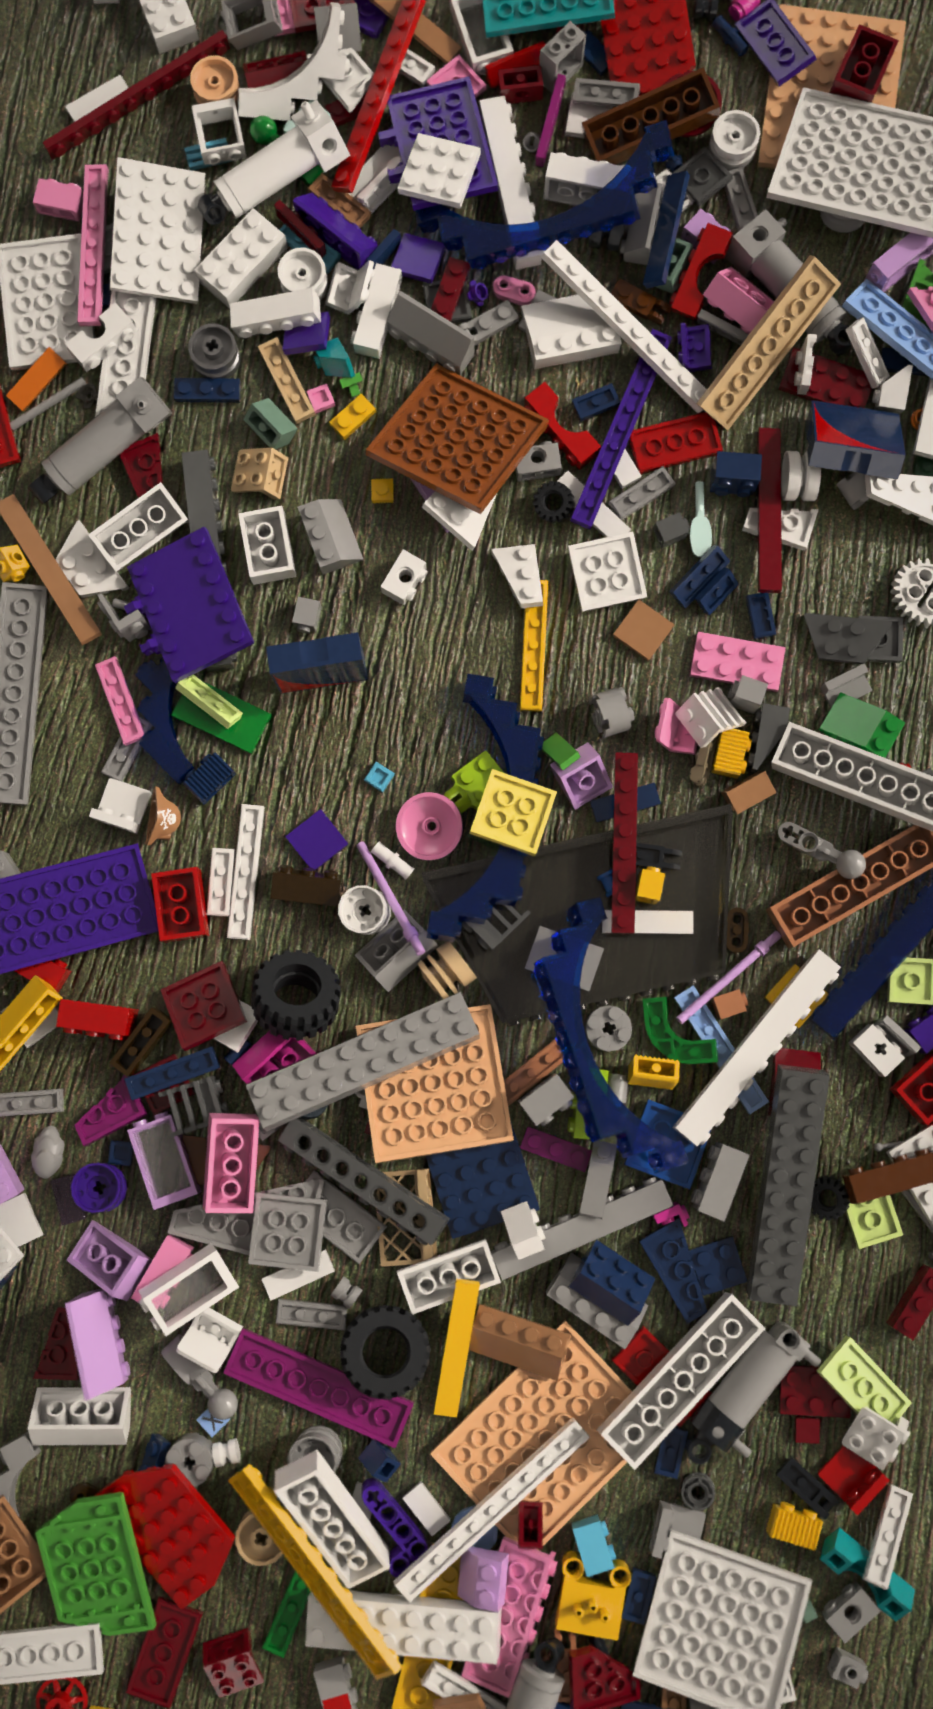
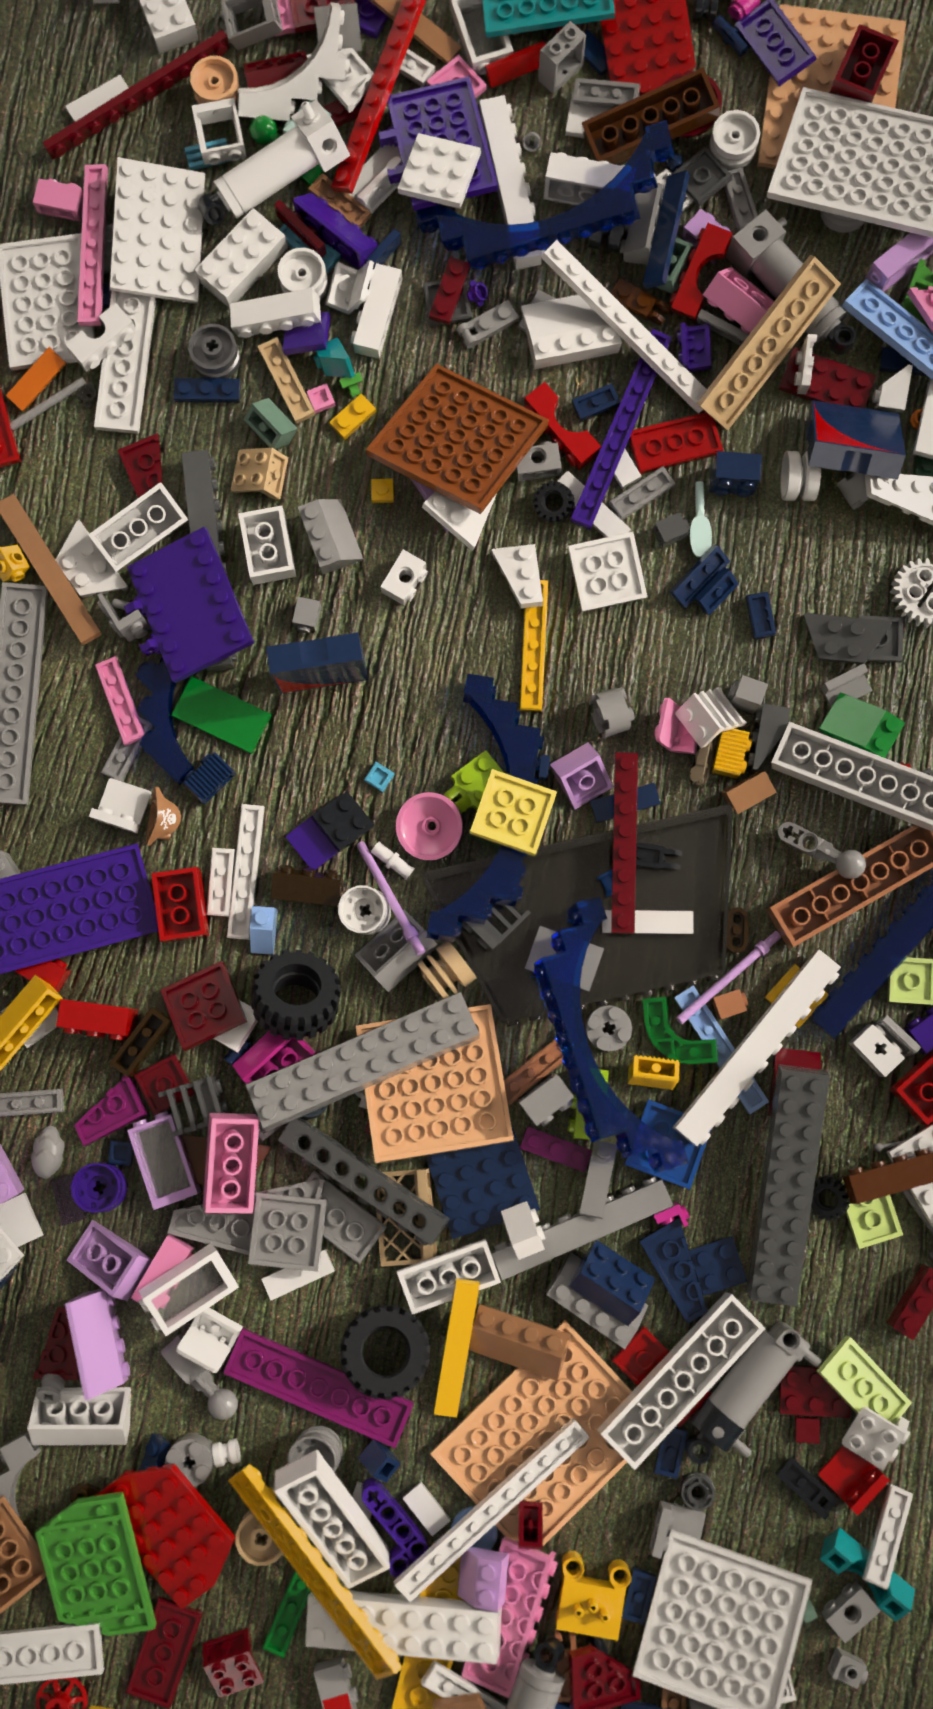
light grey piece [27,376,173,505] -> none
dark blue plate [125,1046,220,1101] -> none
yellowish green plate [175,675,243,729] -> none
light blue tile [196,1408,230,1437] -> none
light grey tile [276,1298,348,1331] -> none
light grey wheel [330,1276,362,1309] -> none
light grey slope [387,291,474,375] -> none
dark purple tile [391,233,446,284] -> none
bright pink plate [493,275,535,306] -> none
dark red brick [498,65,544,104] -> none
magenta tile [535,74,566,168] -> none
bright green tile [539,732,581,770] -> none
medium azure brick [571,1514,616,1577] -> none
light grey brick [606,1073,628,1107] -> none
medium nougat tile [613,600,675,661] -> none
yellow brick [635,866,665,905] -> none
bright pink plate [690,632,785,692] -> none
light grey brick [690,1142,749,1222] -> none
white wing [742,508,819,551] -> none
dark red tile [757,427,782,594] -> none
yellow brick [766,1501,823,1551] -> none
white tile [846,317,890,389] -> none
none -> light grey wheel [37,1374,65,1404]
none -> light blue slope [250,906,278,955]
none -> black plate [311,791,375,853]
none -> dark blue tile [538,755,550,781]

